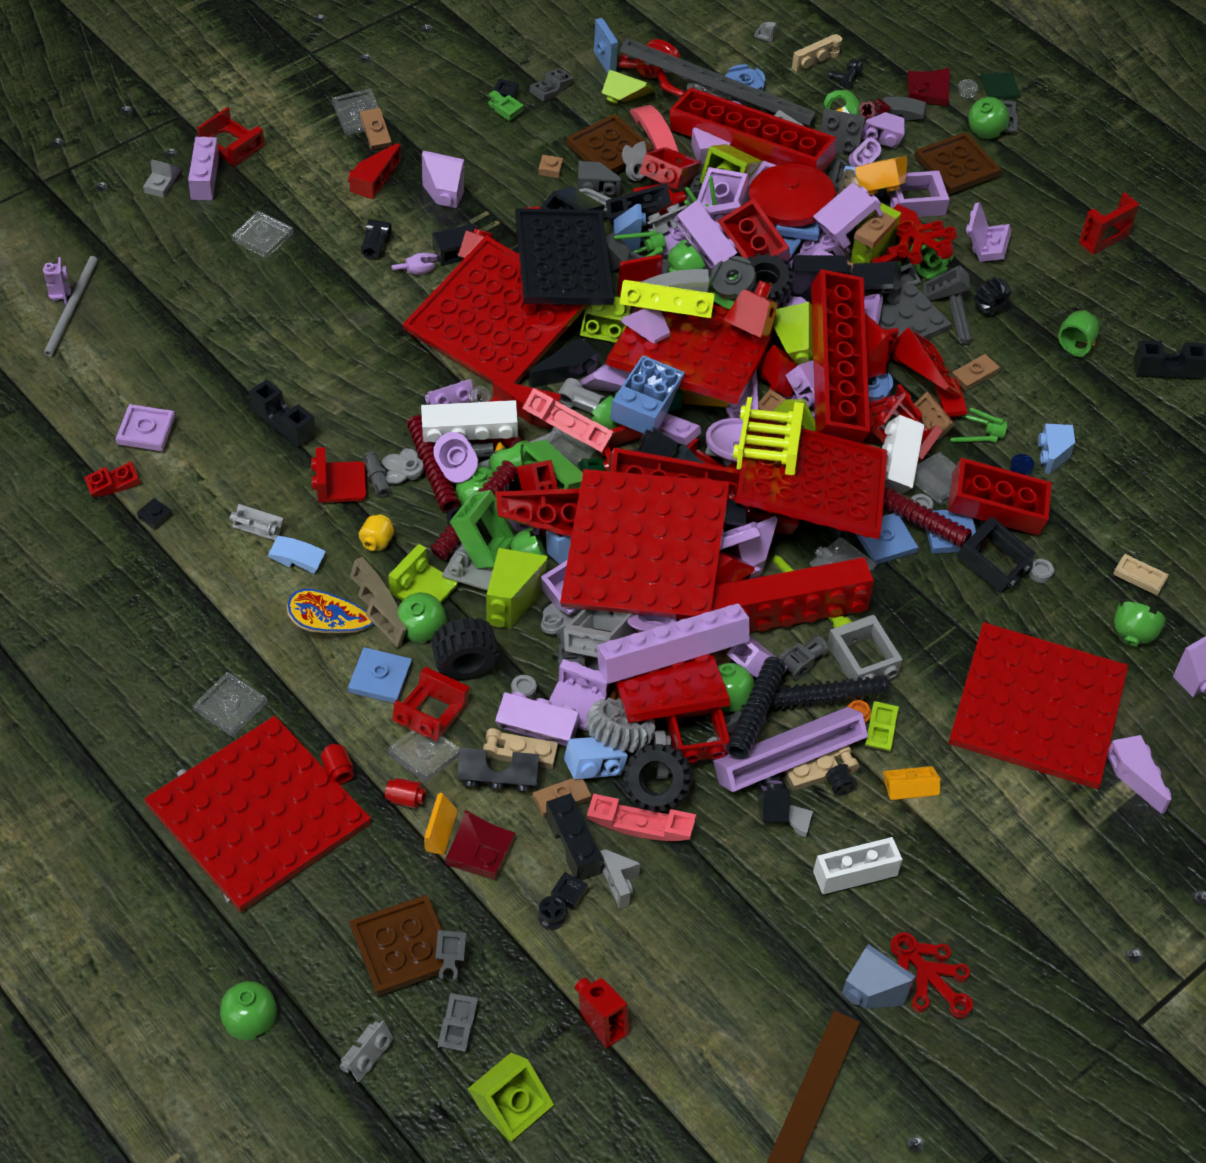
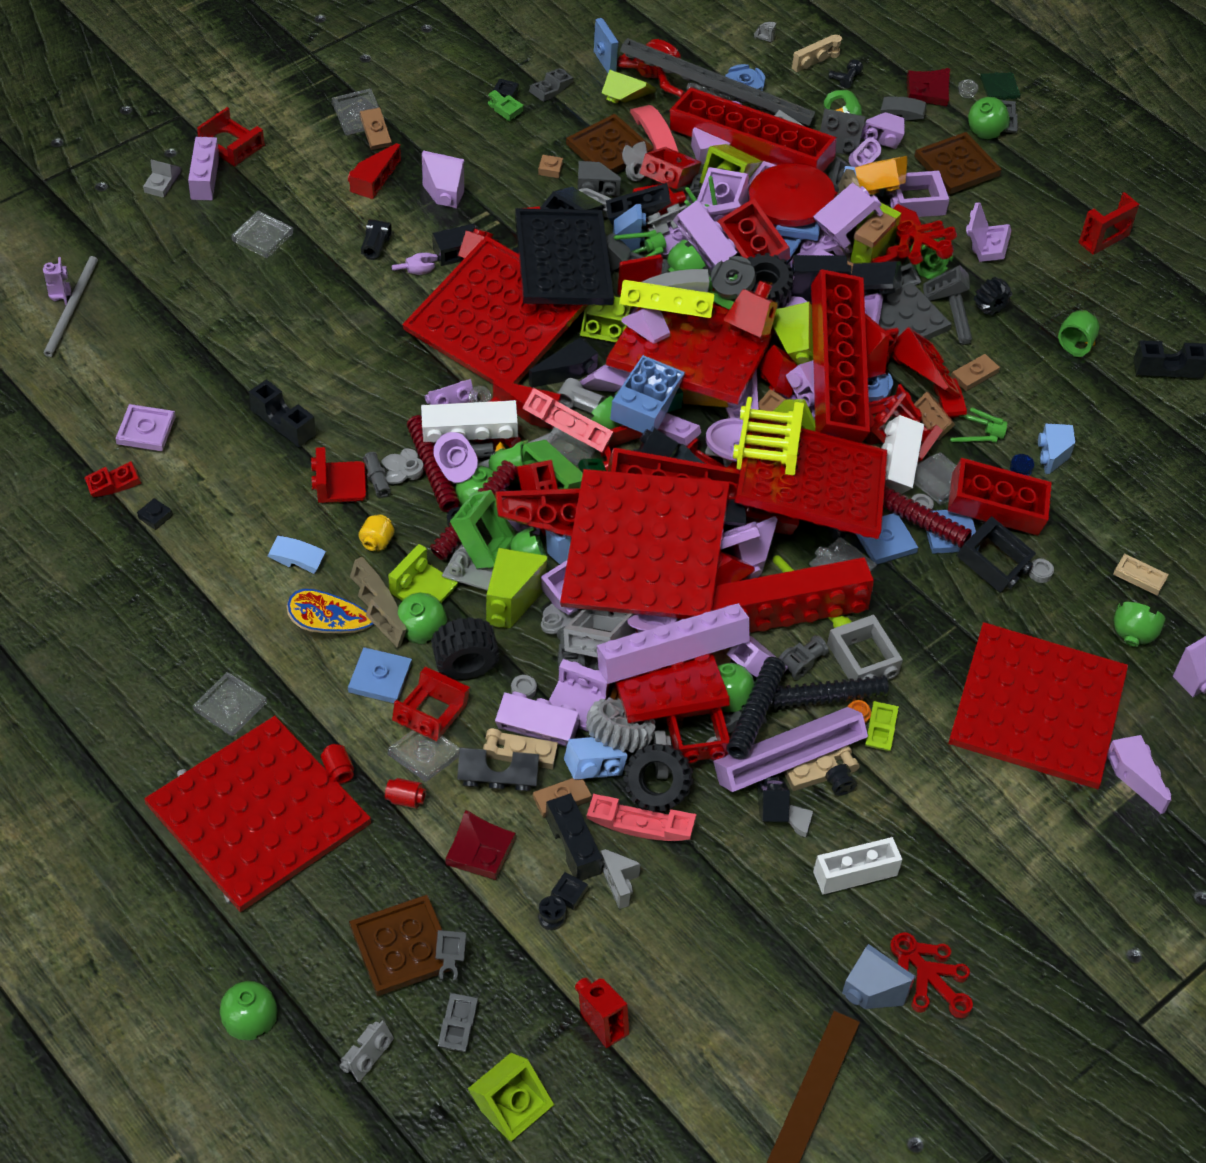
light grey hinge [230,504,283,540] -> none
light orange slope [424,793,458,855] -> none
dark red piece [859,98,892,120] -> none
light orange slope [883,766,940,800] -> none

